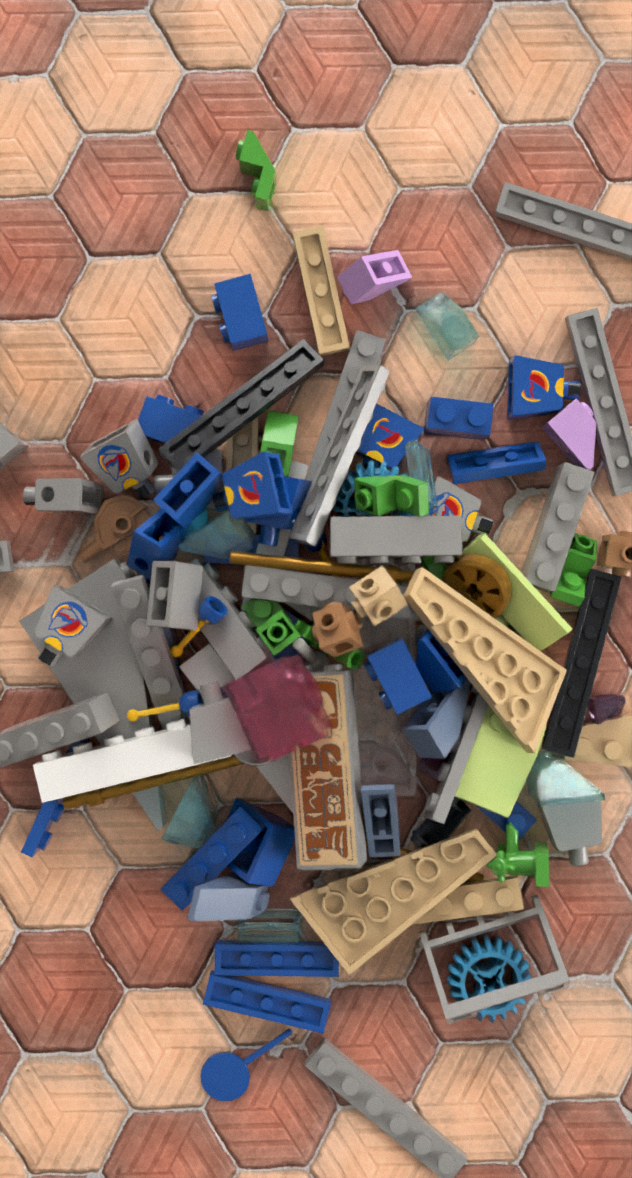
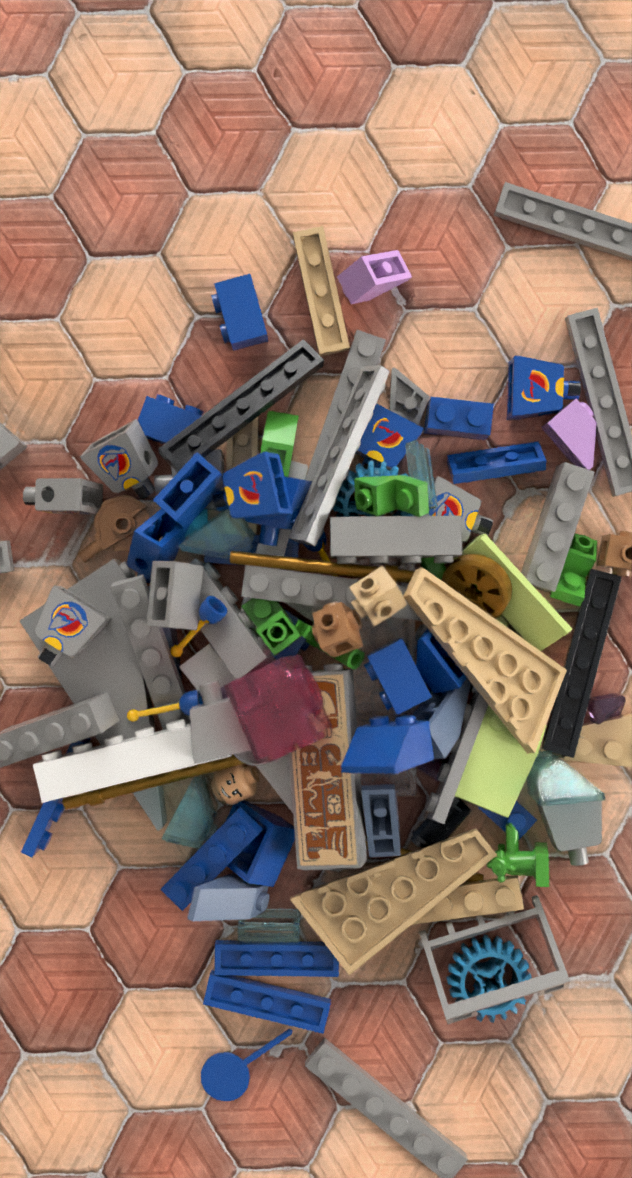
bright green slope [236,130,276,211] -> none
white bar [293,638,329,671] -> none
clear light blue slope [416,292,479,361] -> none
none -> light nougat head [211,764,259,805]
none -> blue slope [341,715,434,774]
none -> light grey piece [389,368,430,425]

